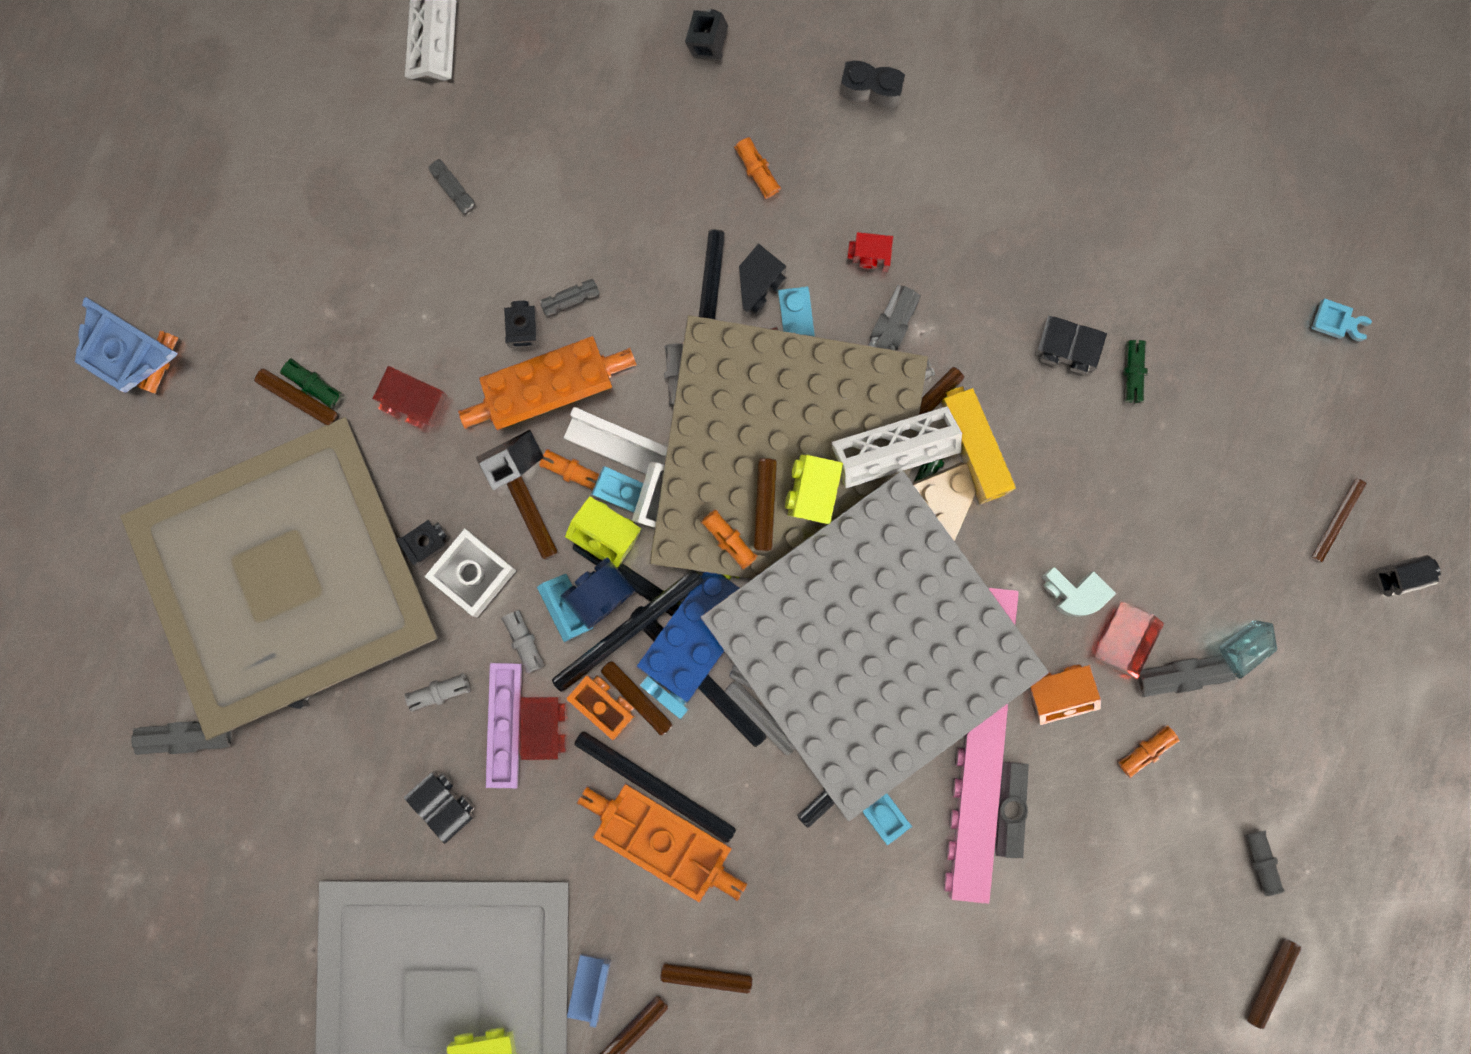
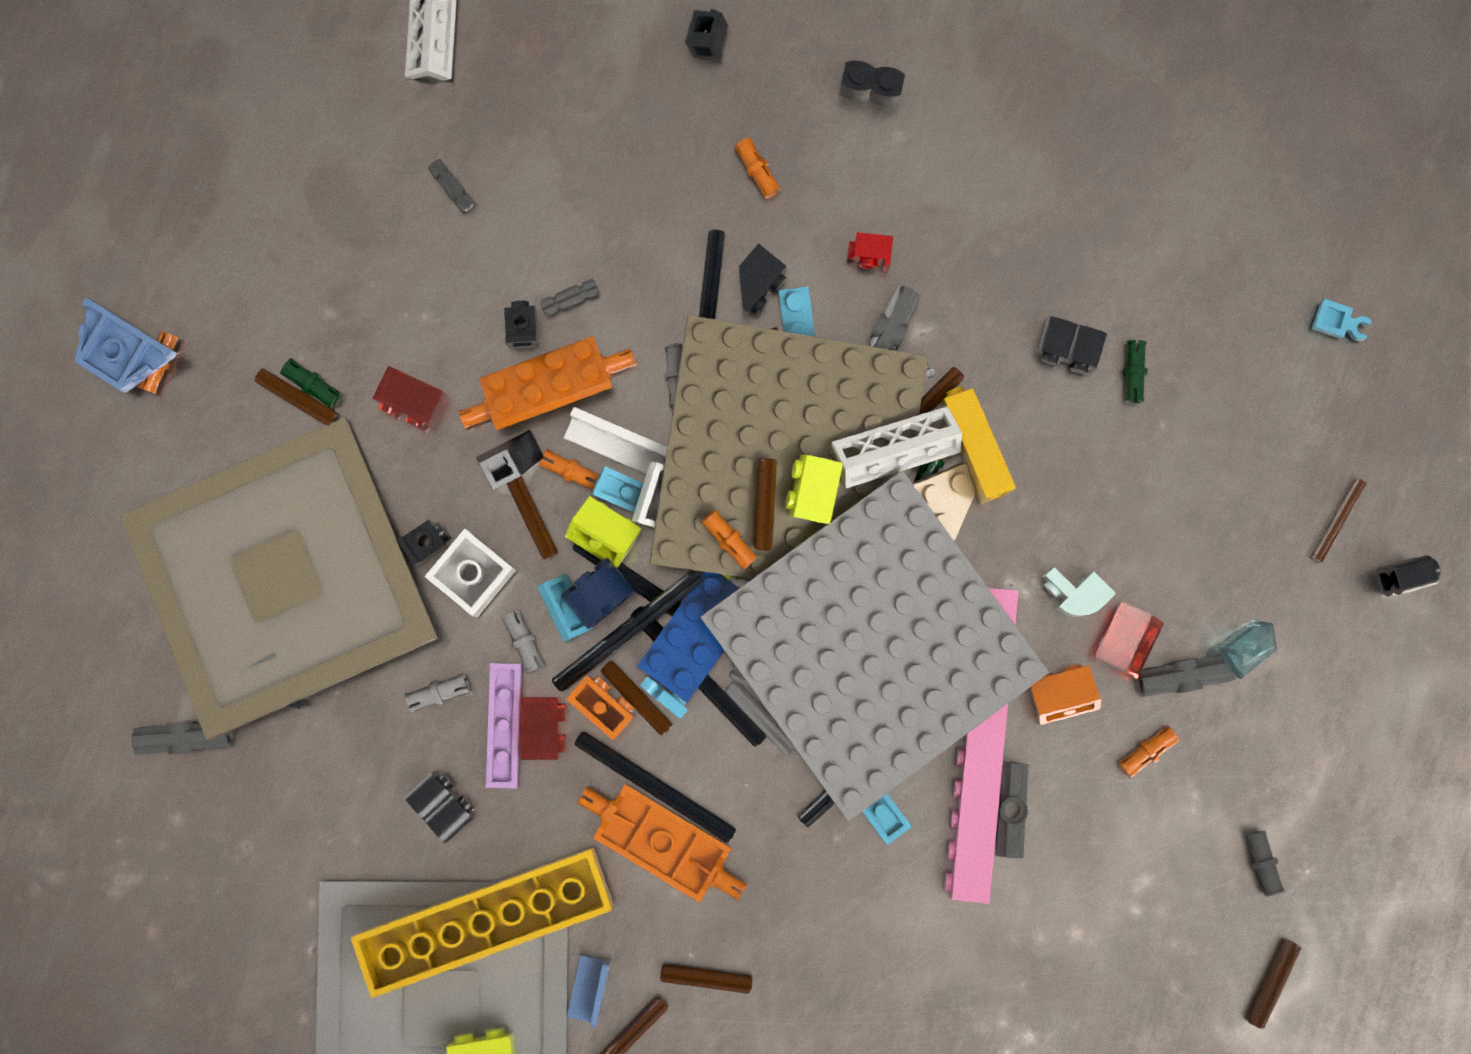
none -> yellow brick [350,847,614,998]

